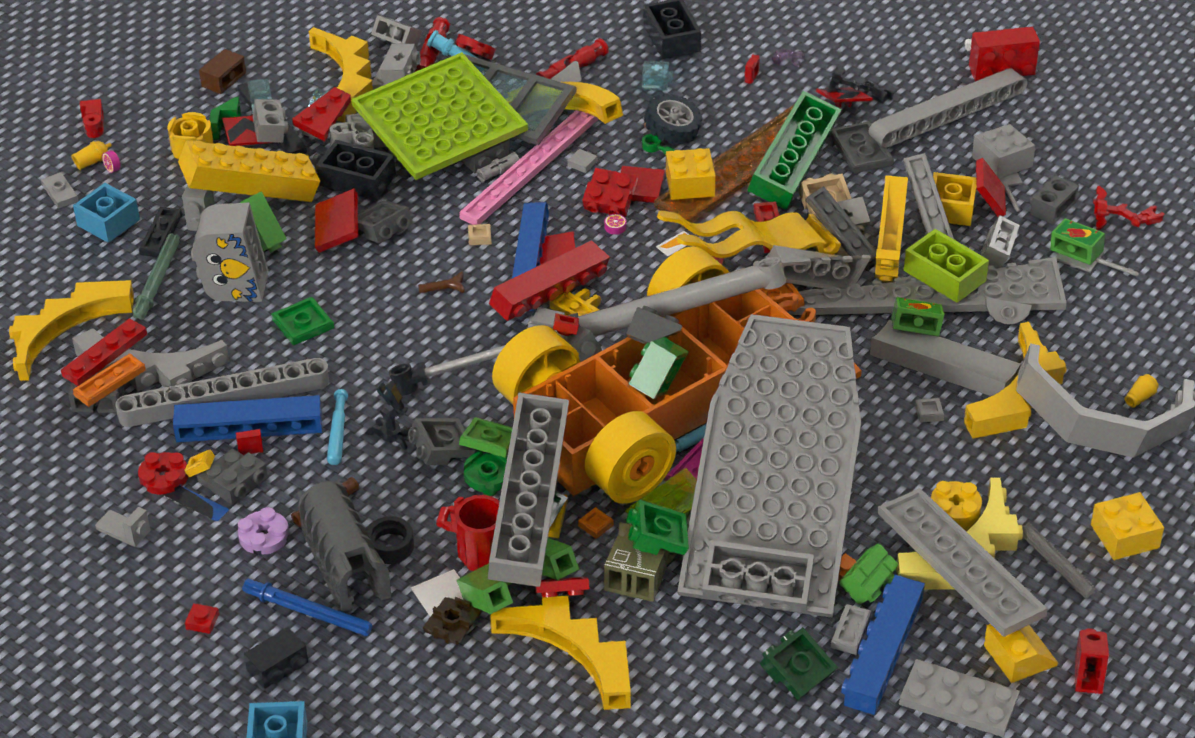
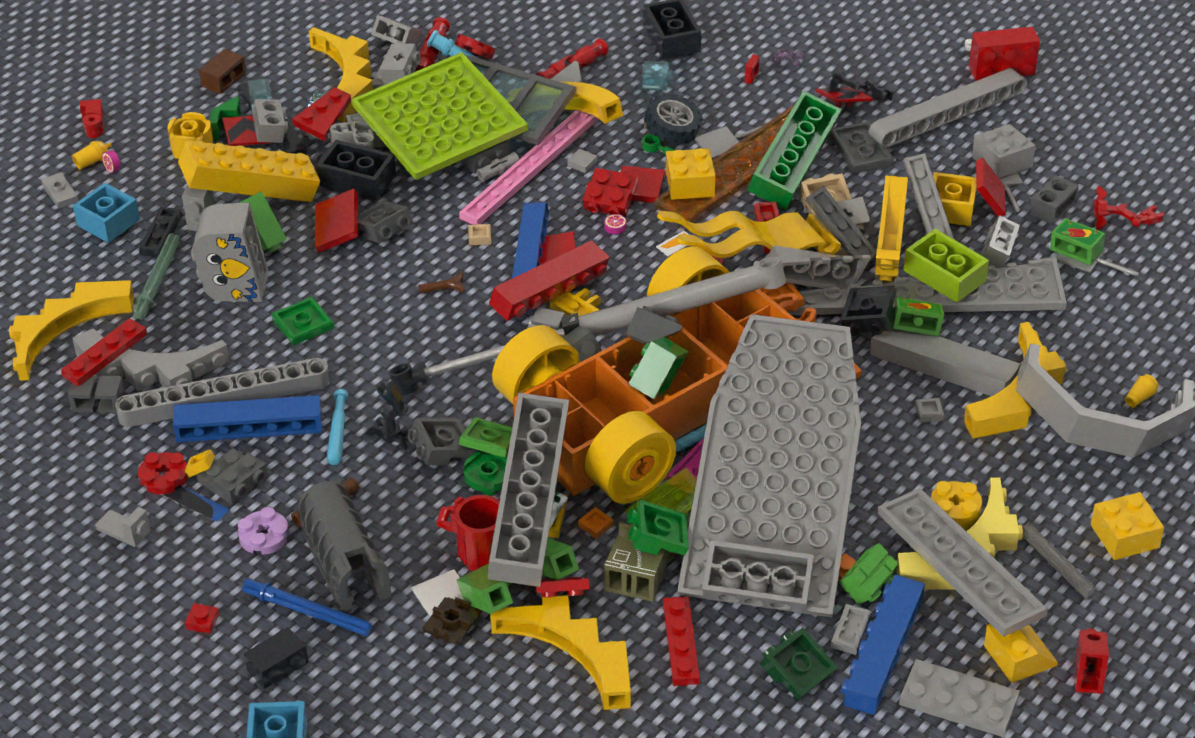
orange tile [73,353,146,407] -> none
red tile [236,429,263,455] -> none
black tyre [367,516,414,564] -> none
red plate [553,313,579,336] -> none
light grey plate [985,297,1032,324] -> none
none -> red plate [663,596,700,686]
none -> light grey piece [694,124,771,159]
none -> black plate [840,285,897,336]

